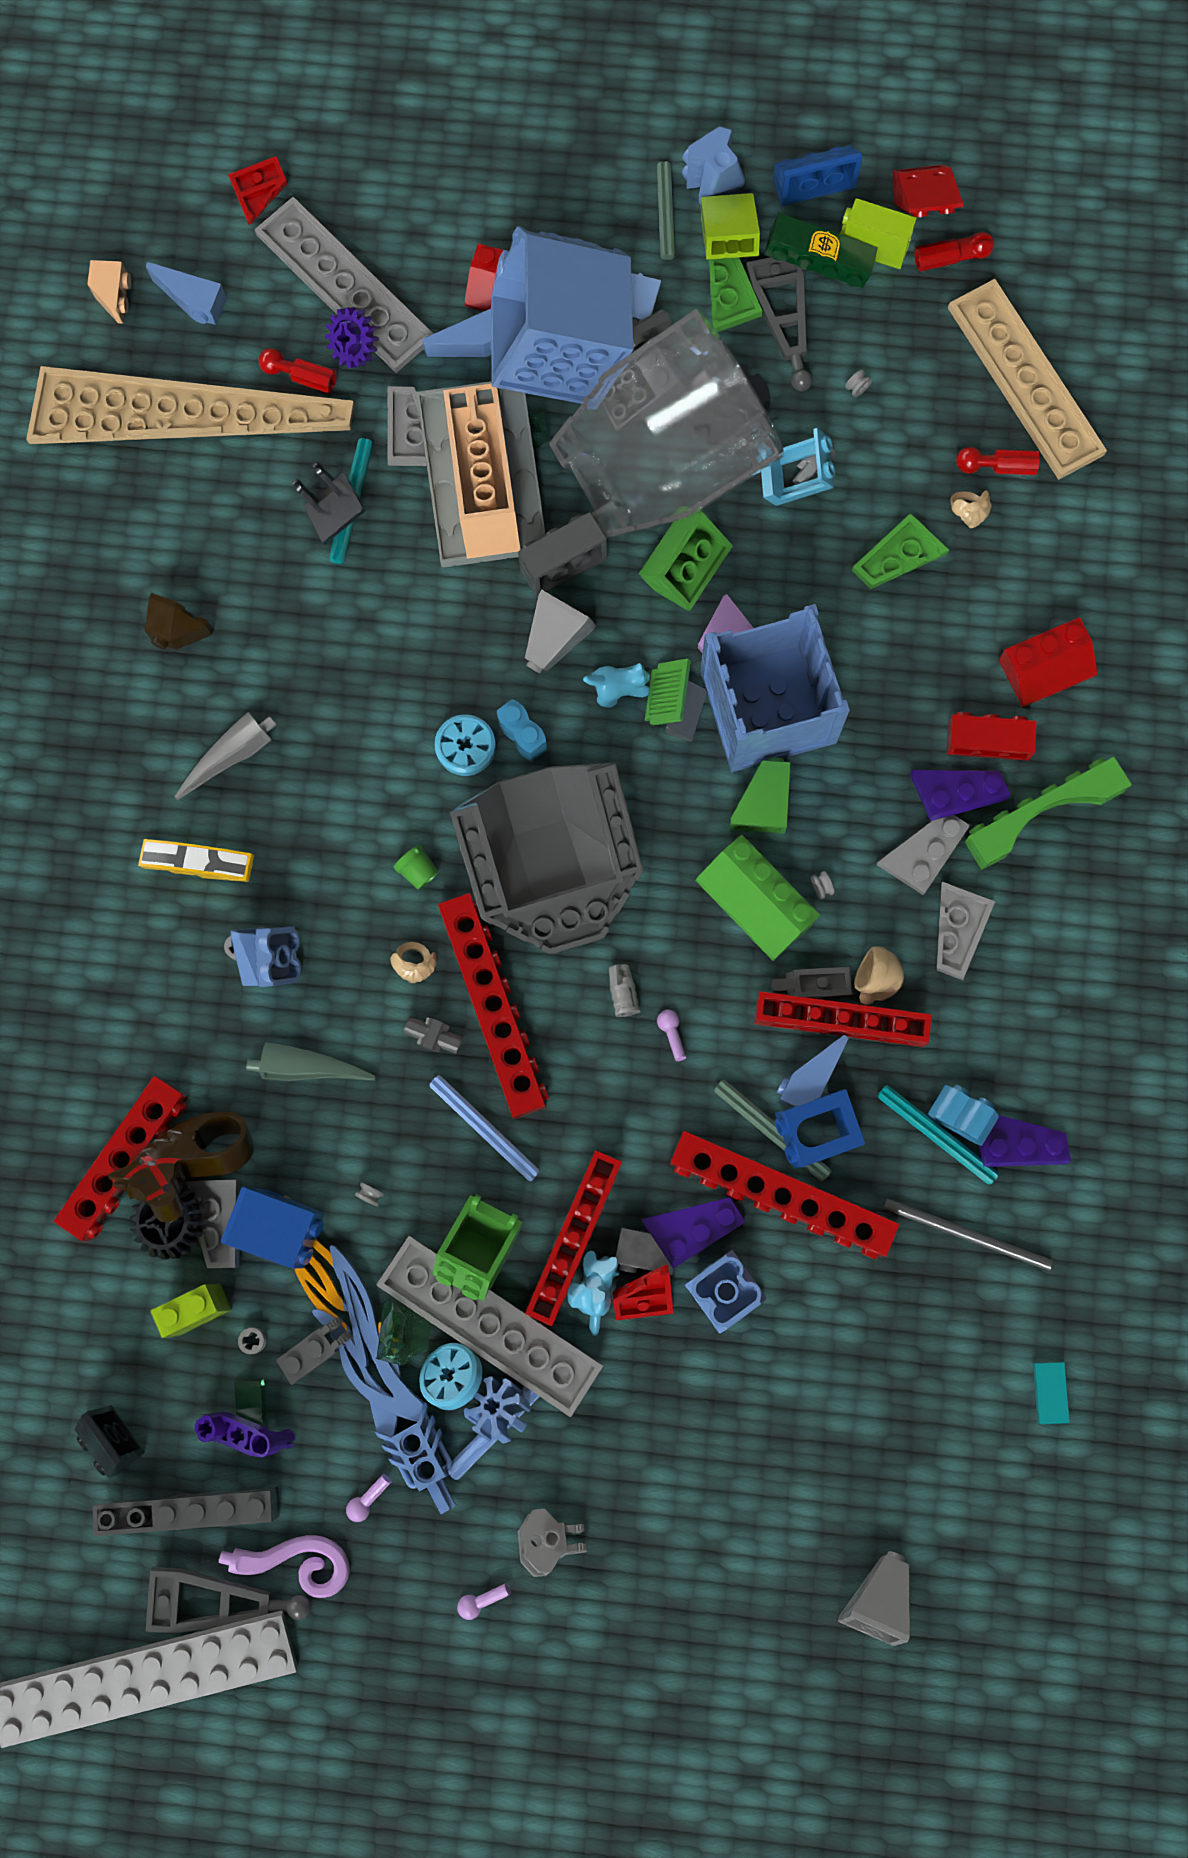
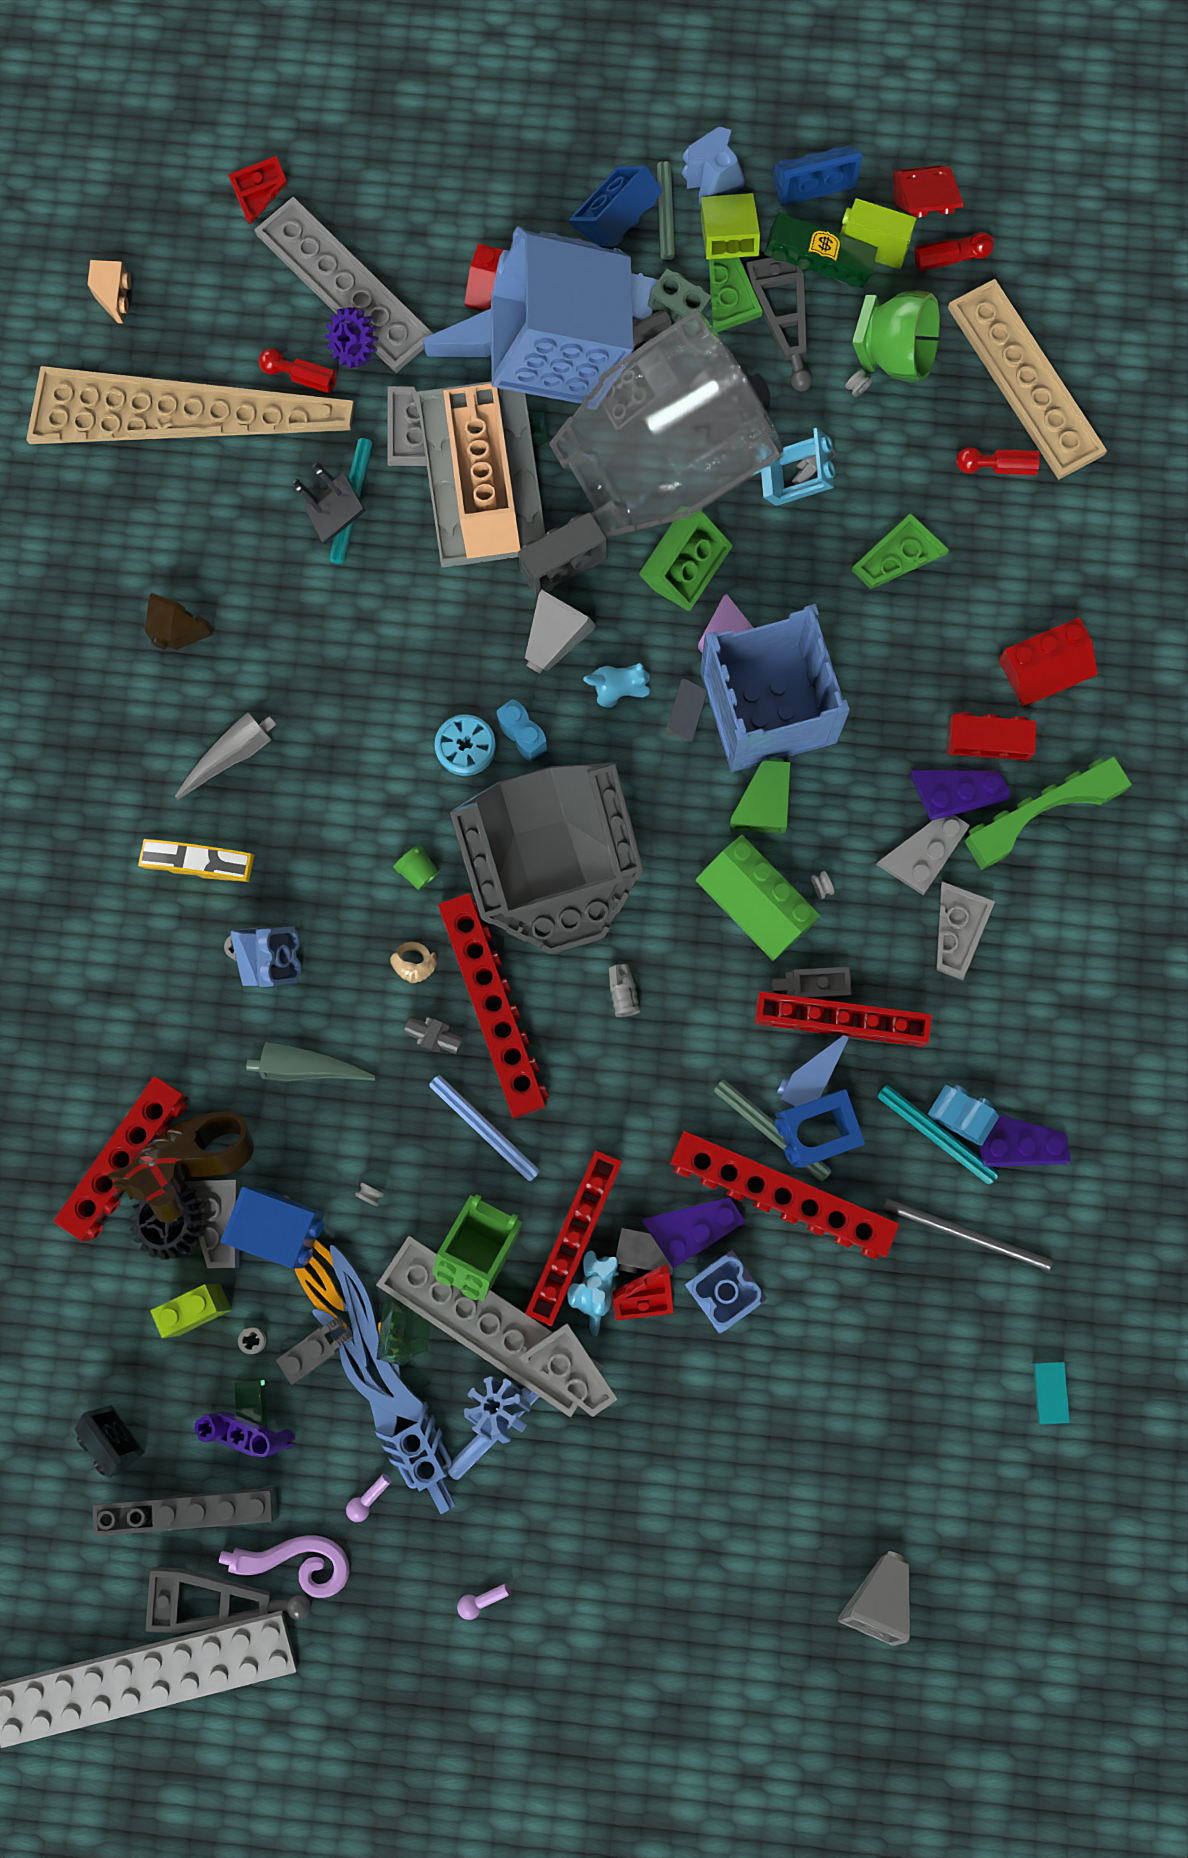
medium blue slope [146,262,227,325] -> none
medium azure wheel [419,1343,482,1410] -> none
light grey hinge [517,1509,587,1577] -> none
bright green window [645,658,691,725] -> none
lavender bar [657,1010,686,1061] -> none
tan piece [854,946,904,1005] -> none
tan piece [950,491,992,528] -> none
none -> light grey wing [518,1324,617,1417]
none -> blue slope [568,165,663,247]
none -> sand green brick [647,269,712,333]
none -> bright green plate [852,290,940,382]

